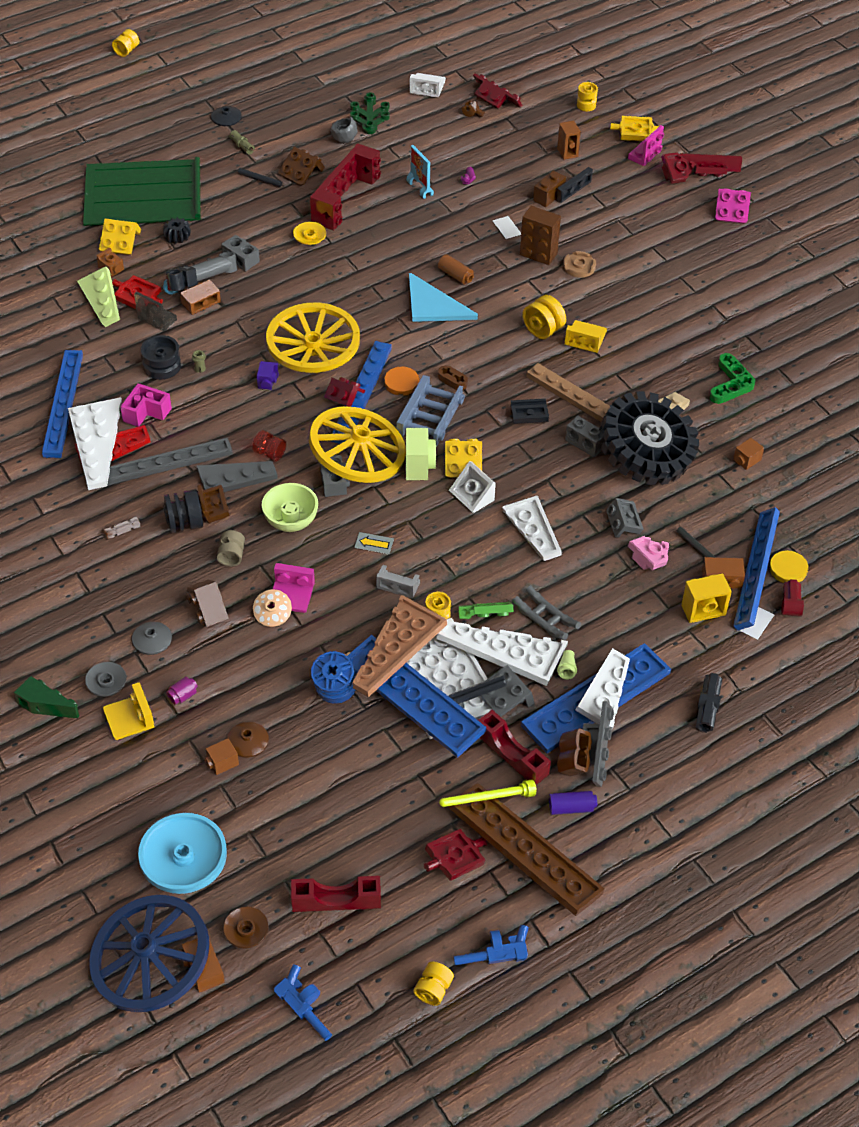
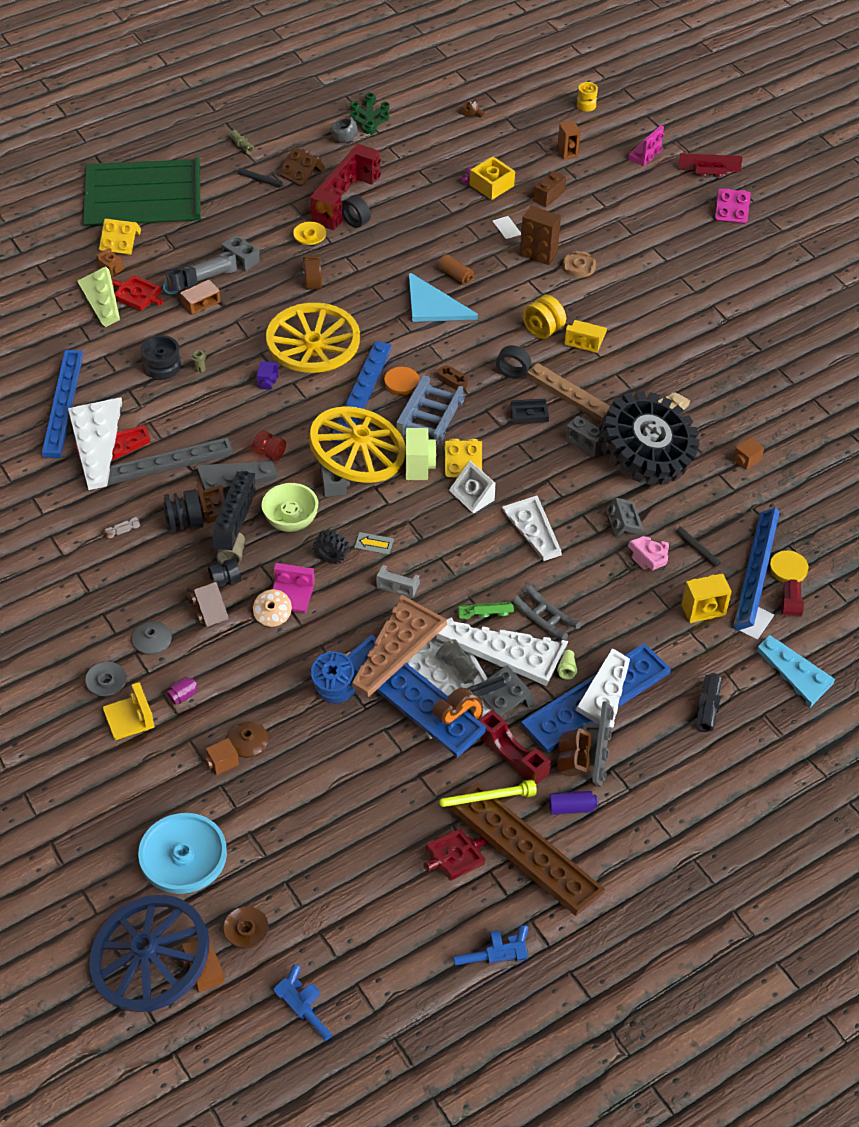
dark green slope [14,676,80,719] -> none
yellow wheel [112,29,139,57] -> none
dark pink brick [120,383,172,427] -> none
clear smoke bracket [134,292,177,332] -> none
black gear [163,217,191,244] -> none
black dish [211,106,242,126] -> none
dark red arch [291,876,381,912] -> none
dark red bracket [324,377,365,407] -> none
medium azure flag [406,145,434,199] -> none
white bracket [410,73,445,97] -> none
yellow wheel [414,961,454,1006] -> none
yellow wheel [425,592,451,619] -> none
dark red bracket [473,73,523,109] -> none
black tile [556,167,593,203] -> none
yellow plate [610,116,659,141] -> none
dark red plate [661,152,696,184] -> none
dark orange brick [702,557,745,589] -> none
green beam [710,353,755,404] -> none
none -> black wheel [208,558,241,588]
none -> black brick [213,471,256,550]
none -> reddish brown animal [303,255,322,290]
none -> black tyre [312,529,350,564]
none -> black tyre [341,195,371,228]
none -> reddish brown animal [432,687,483,725]
none -> clear smoke plant [435,639,479,684]
none -> yellow brick [470,156,515,200]
none -> black tyre [496,345,531,379]
none -> medium azure wing [757,635,835,708]

